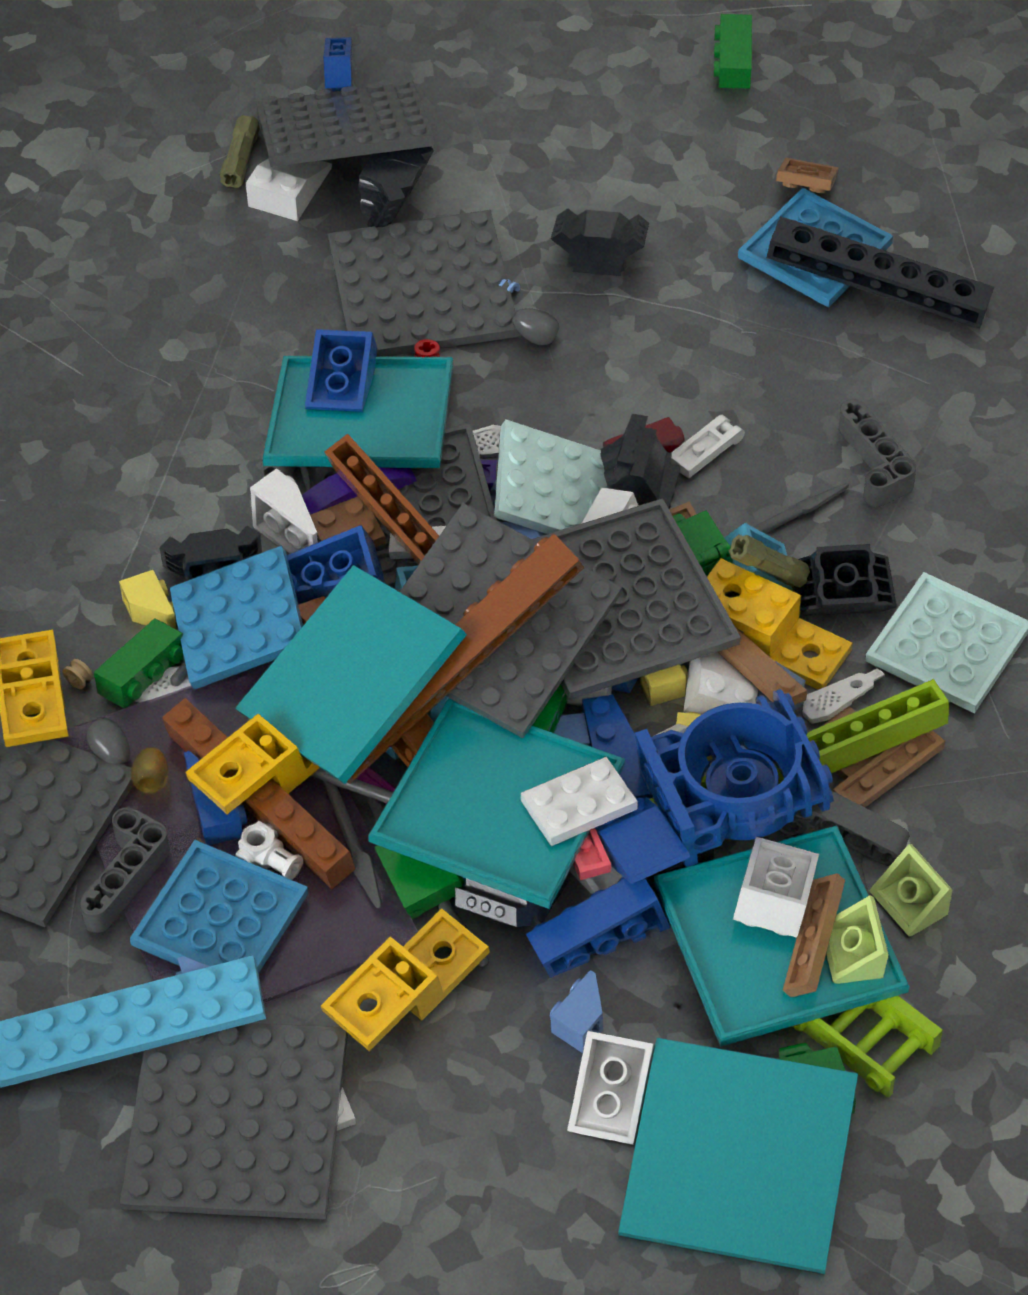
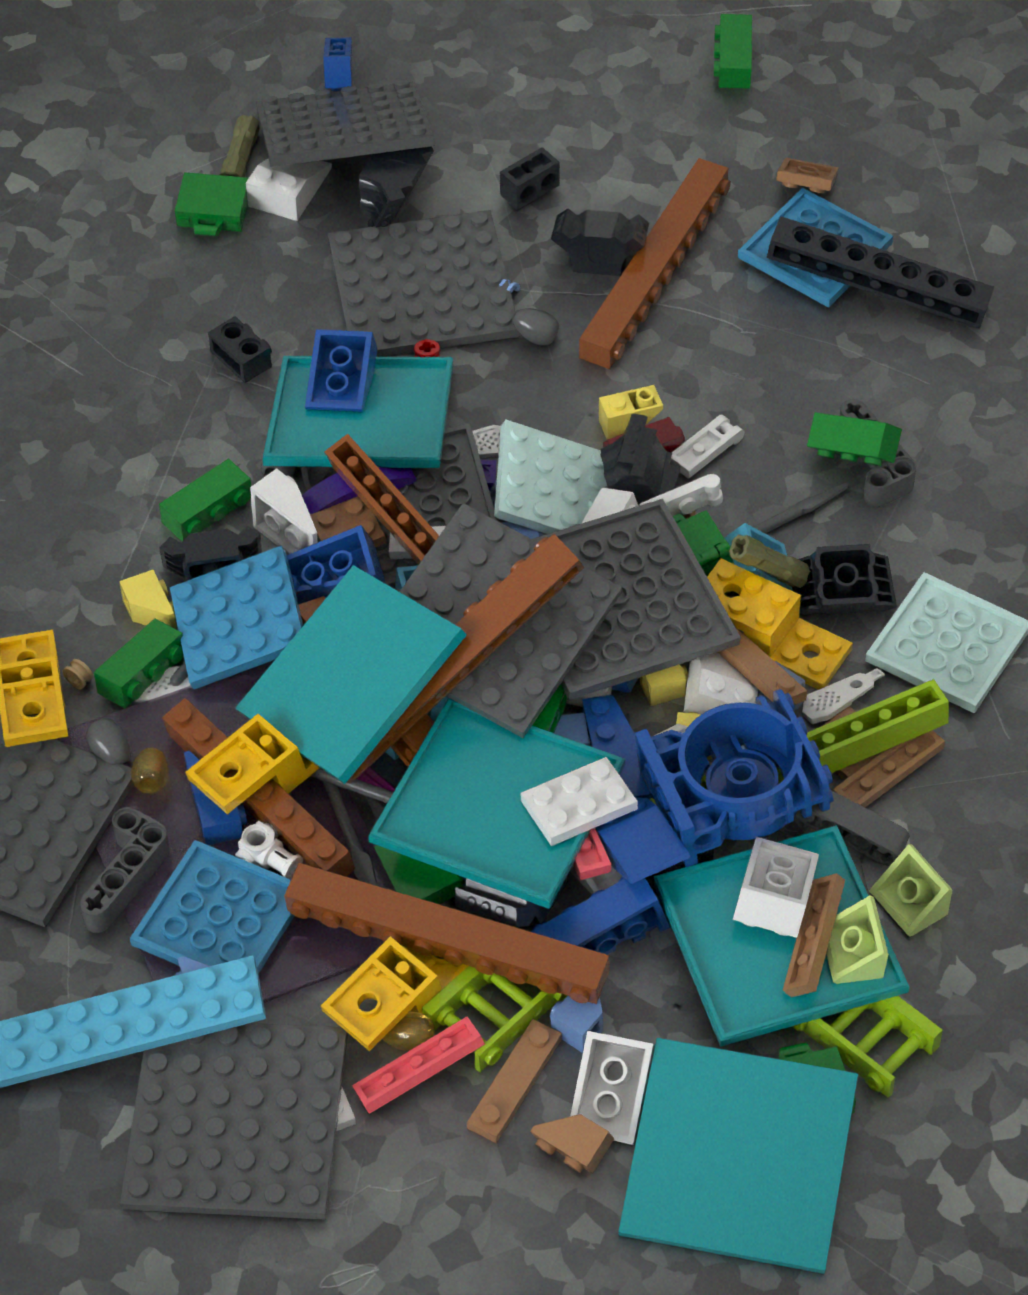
none -> green brick [159,458,252,542]
none -> green piece [175,172,249,237]
none -> black brick [208,316,272,383]
none -> dark orange brick [284,863,610,1004]
none -> coral plate [352,1016,485,1114]
none -> clear yellow animal [382,1011,435,1051]
none -> lime fence [422,926,567,1072]
none -> medium nougat plate [467,1019,562,1143]
none -> black brick [500,147,560,210]
none -> medium nougat slope [530,1114,614,1174]
none -> dark orange brick [579,158,731,369]
none -> light yellow slope [599,385,663,440]
none -> white plate [640,474,723,516]
none -> green brick [807,412,902,466]

